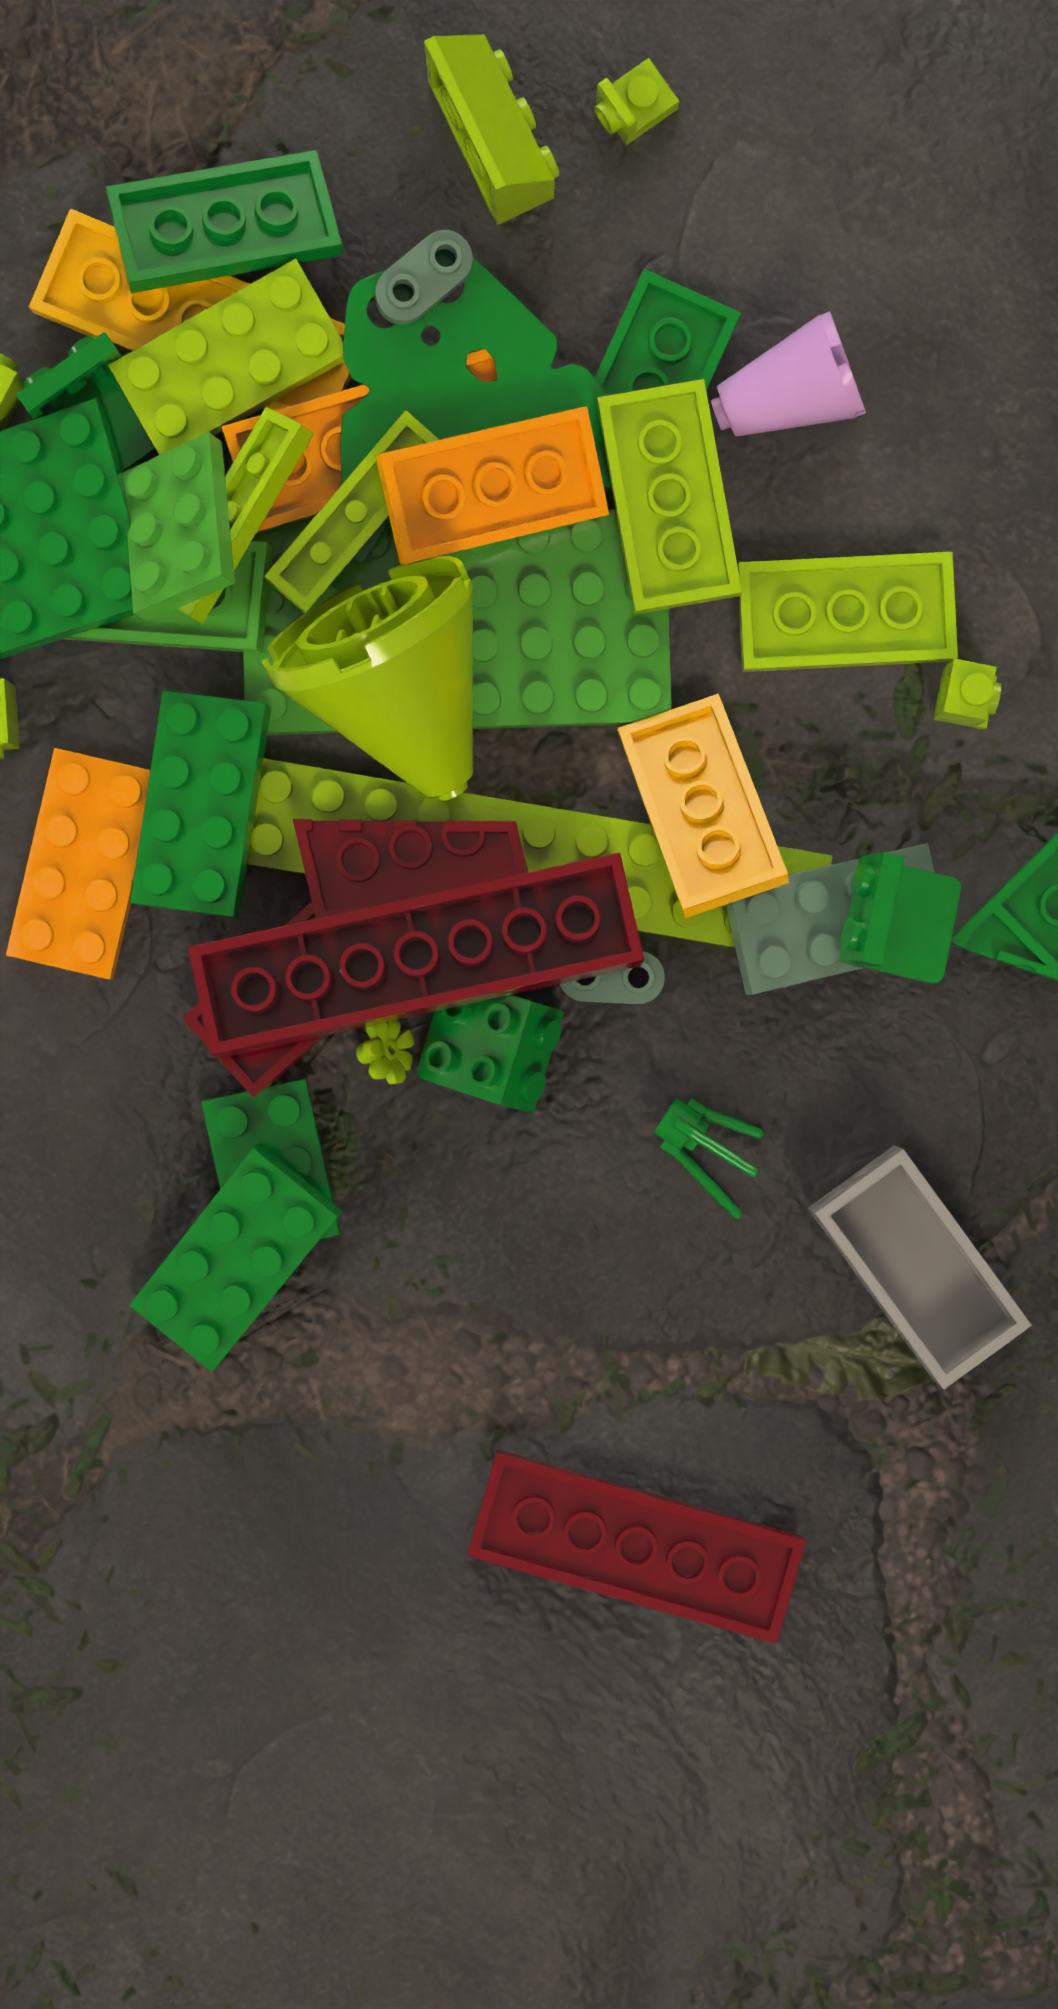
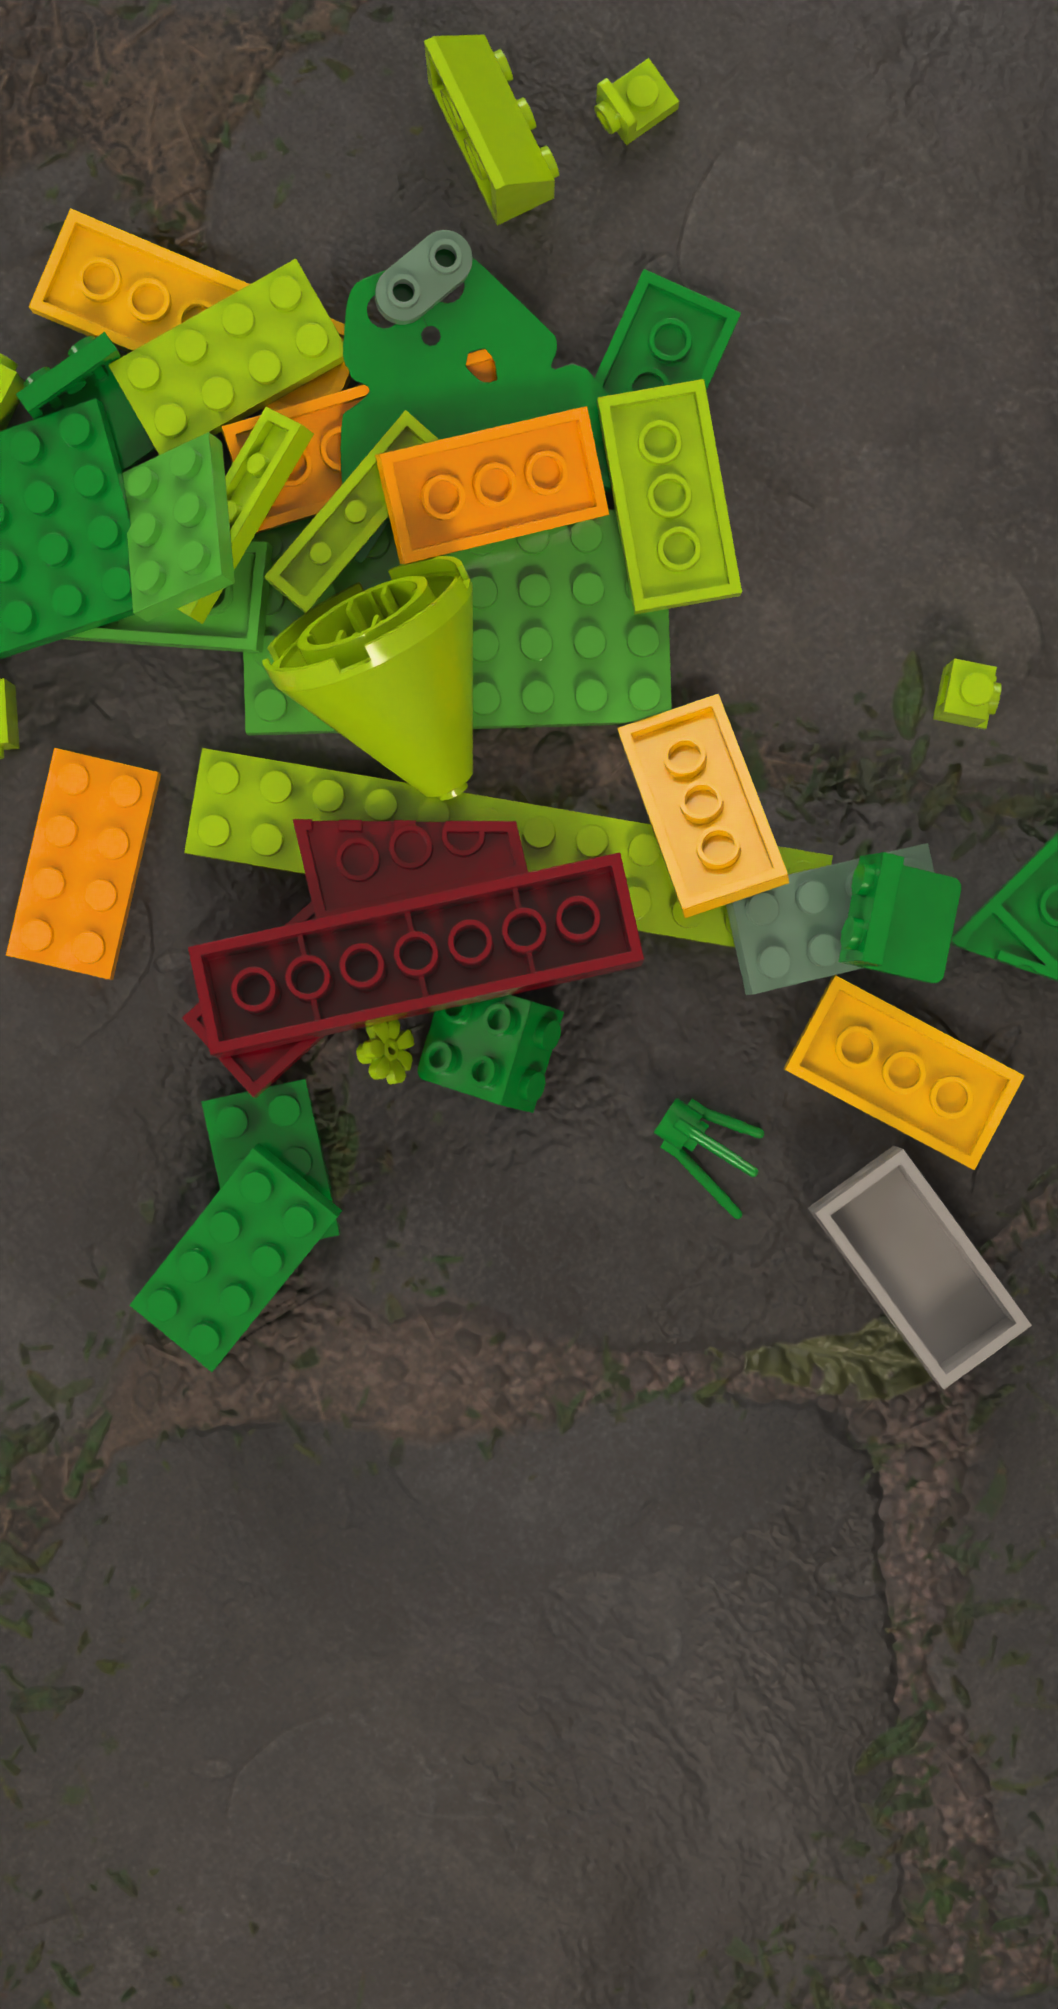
green plate [105,150,342,294] -> none
green plate [130,691,271,919] -> none
dark red plate [467,1449,806,1644] -> none
sand green plate [560,951,665,1004] -> none
lavender cone [711,311,866,437] -> none
lime plate [737,552,958,672] -> none
none -> yellow plate [783,975,1024,1170]

